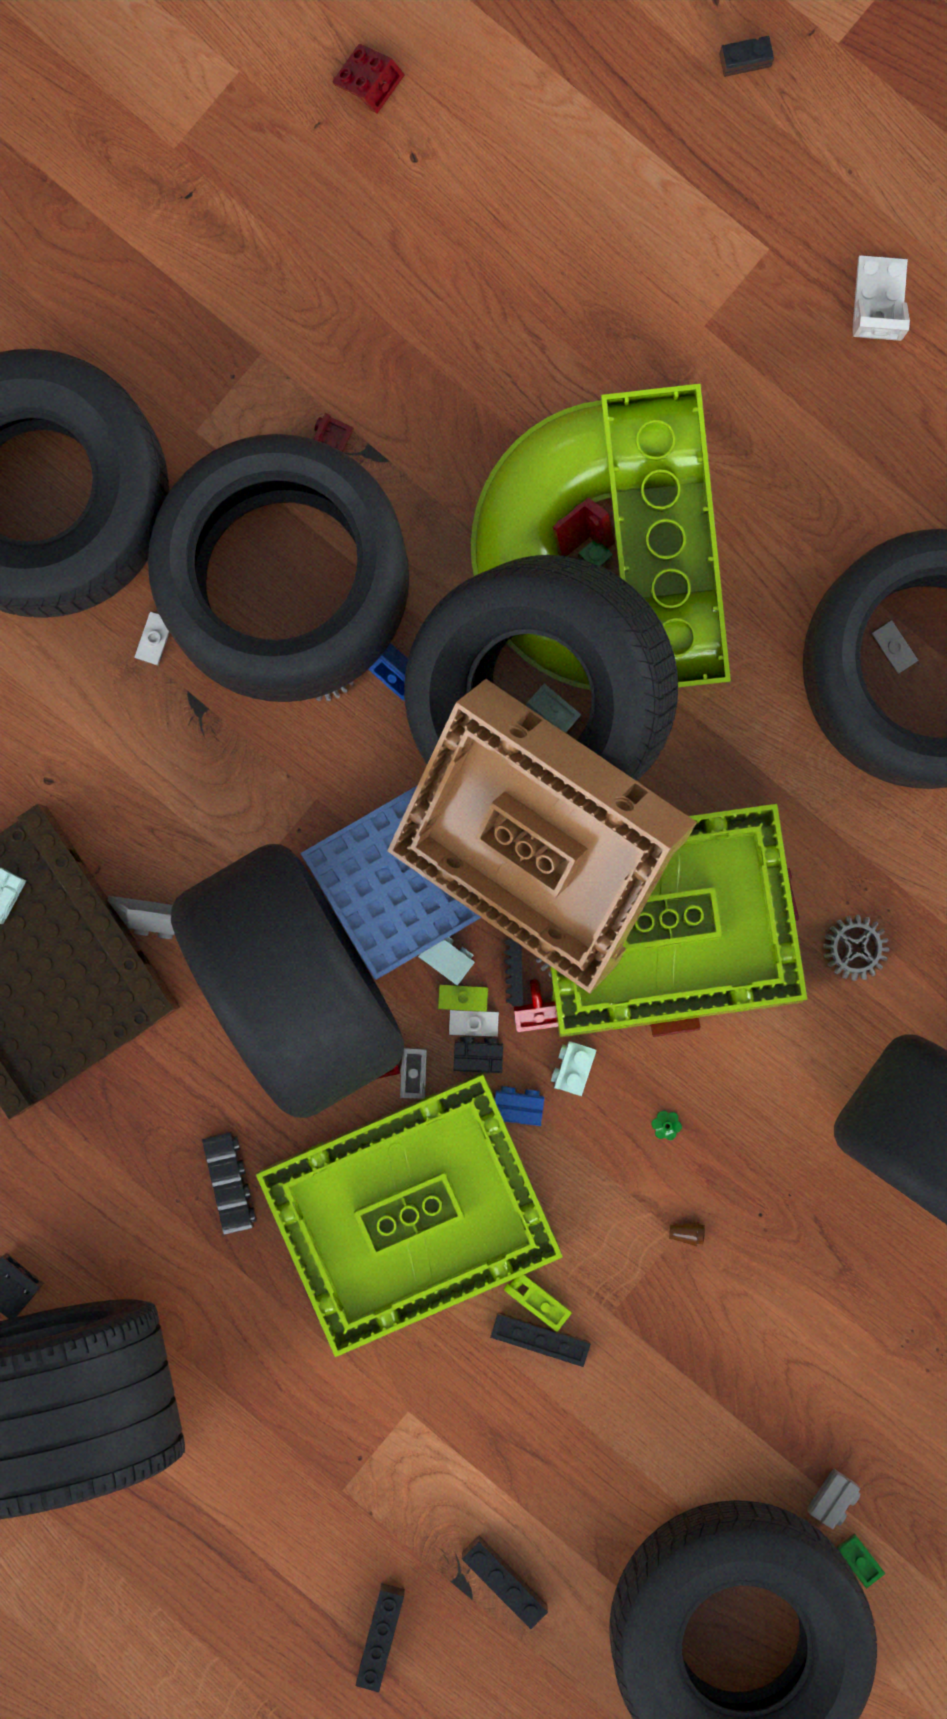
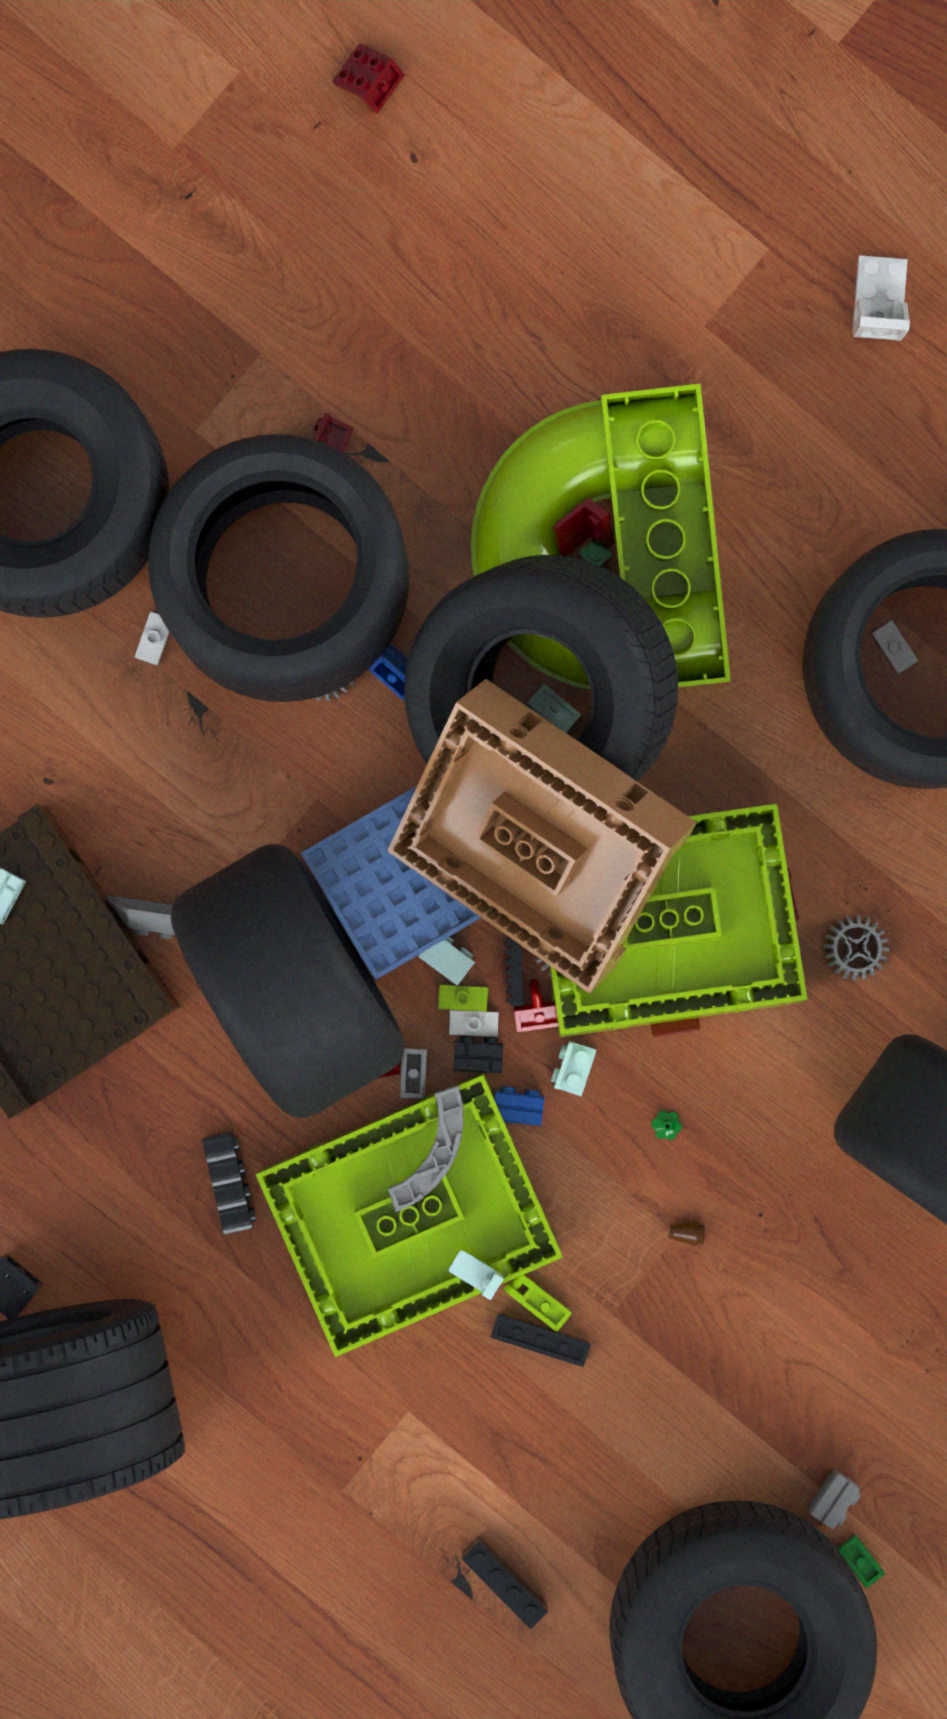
black brick [355,1583,405,1692] -> none
black brick [719,36,774,77] -> none
none -> light grey tile [388,1085,463,1212]
none -> light aqua bracket [449,1250,504,1300]

